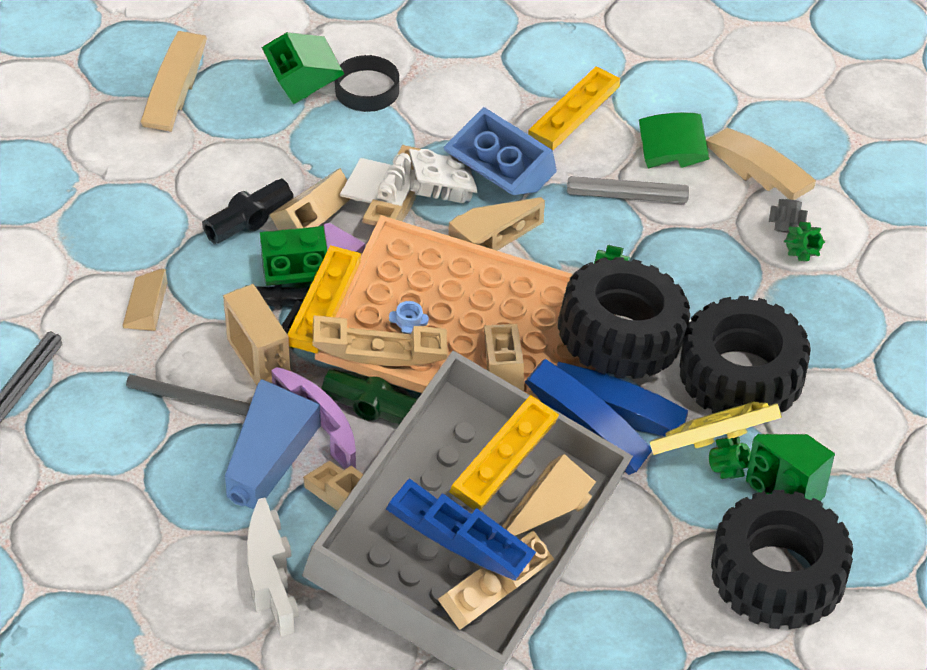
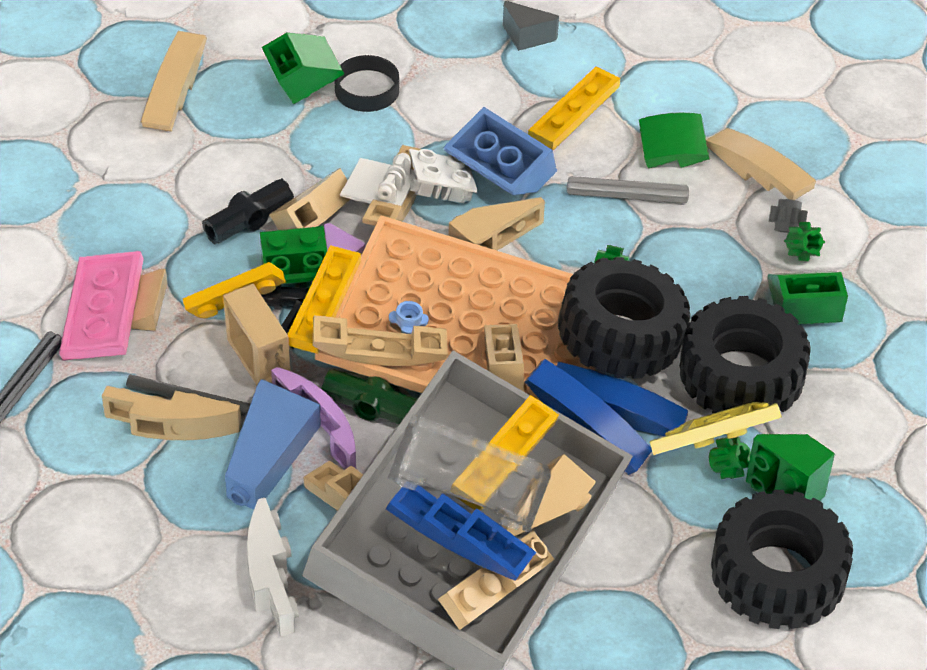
none -> bright pink tile [59,251,144,360]
none -> tan slope [102,386,242,440]
none -> yellow plate [182,262,286,319]
none -> clear windscreen [388,415,551,532]
none -> dark grey slope [503,0,559,51]
none -> green slope [767,271,848,324]

